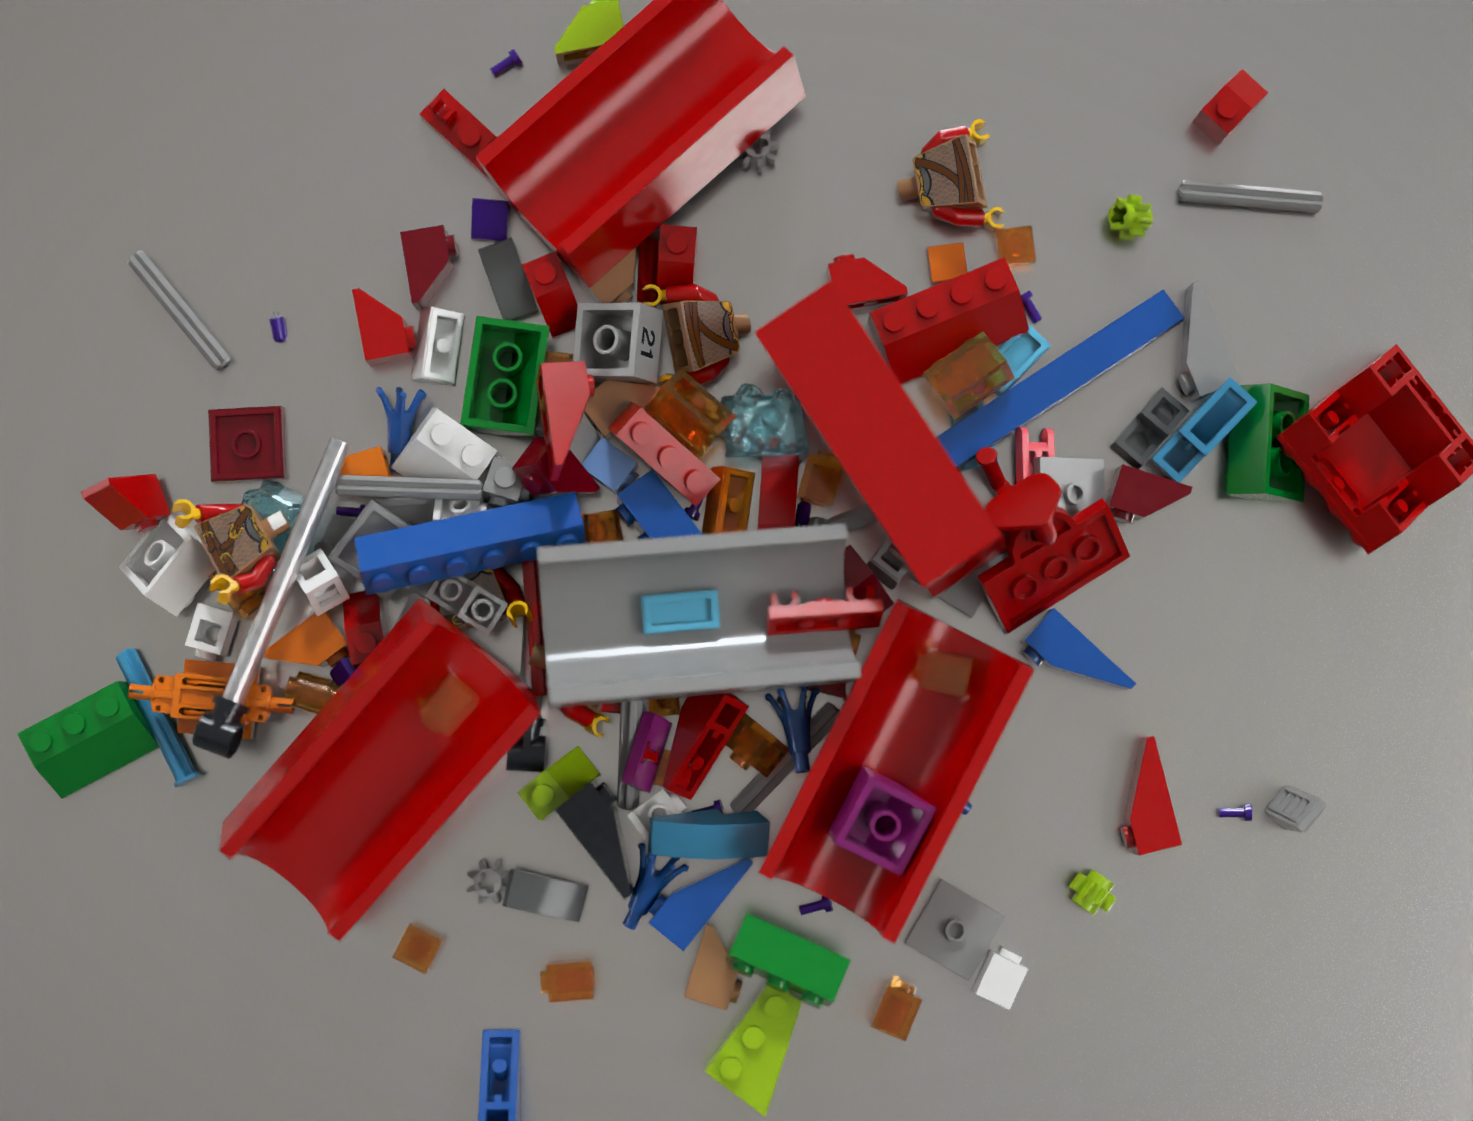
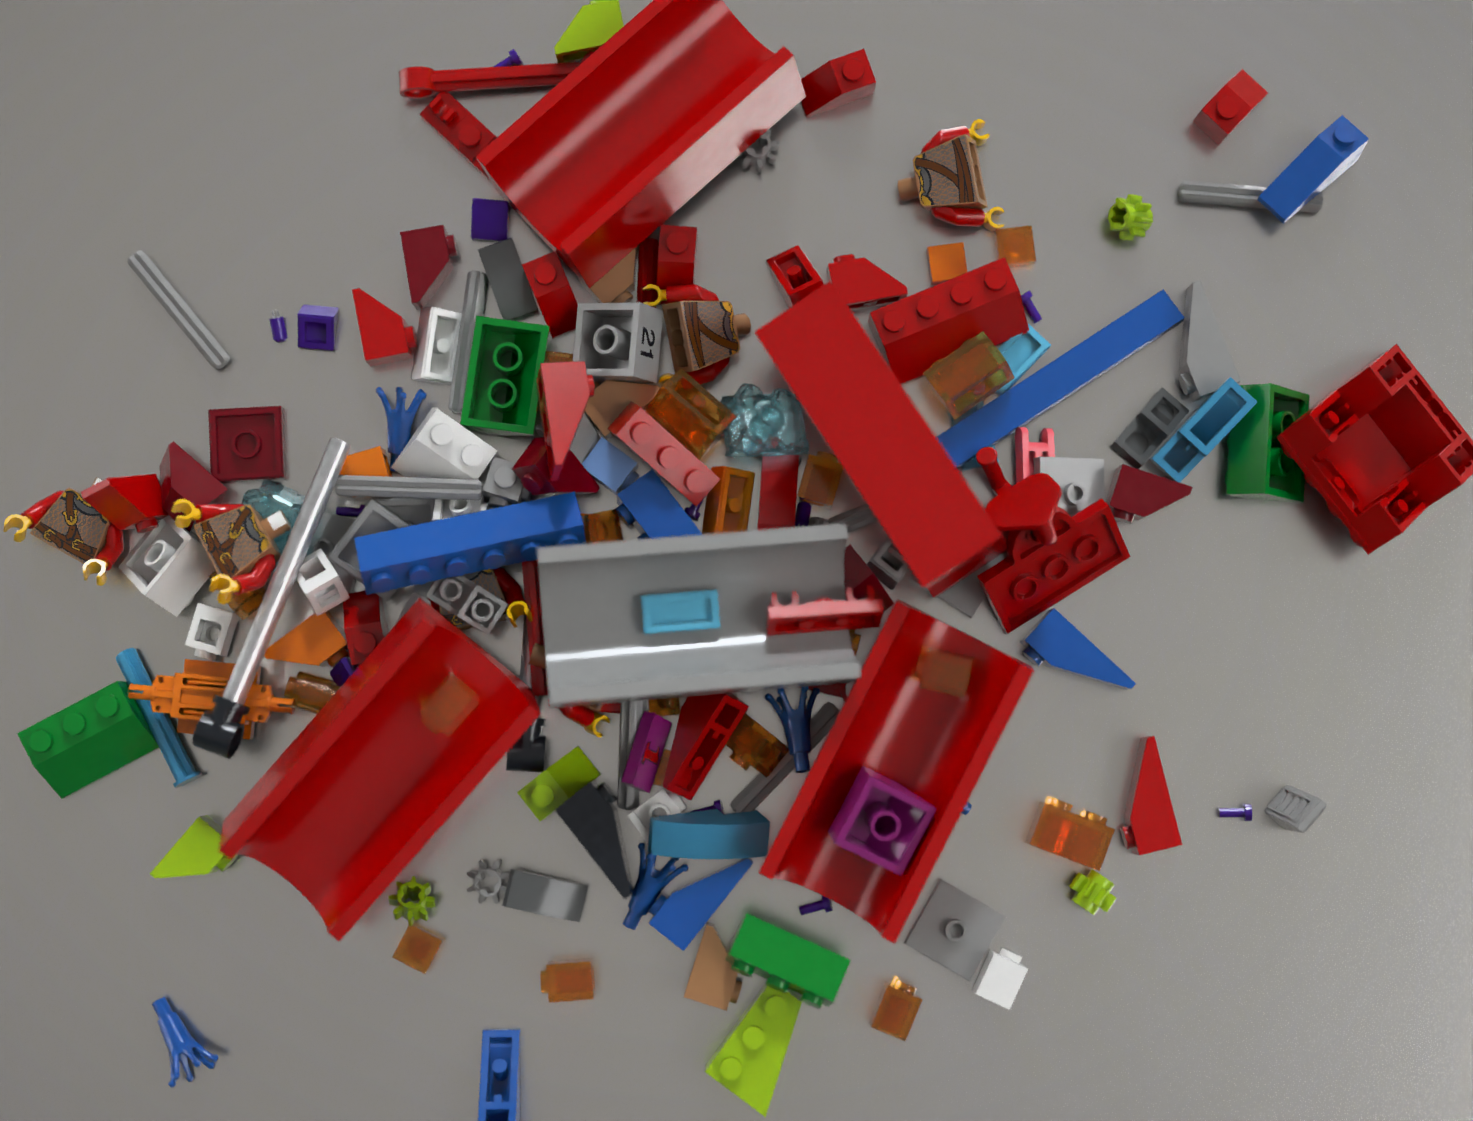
none -> torso [3,477,124,586]
none -> lime slope [150,815,238,878]
none -> blue piece [152,997,219,1088]
none -> dark red slope [160,441,228,532]
none -> dark purple slope [298,305,338,351]
none -> lime gear [388,876,436,926]
none -> red piece [399,51,595,98]
none -> light grey axle [448,271,488,414]
none -> red slope [766,245,824,309]
none -> red slope [800,49,876,118]
none -> clear orange brick [1025,798,1115,871]
none -> blue slope [1257,115,1369,224]

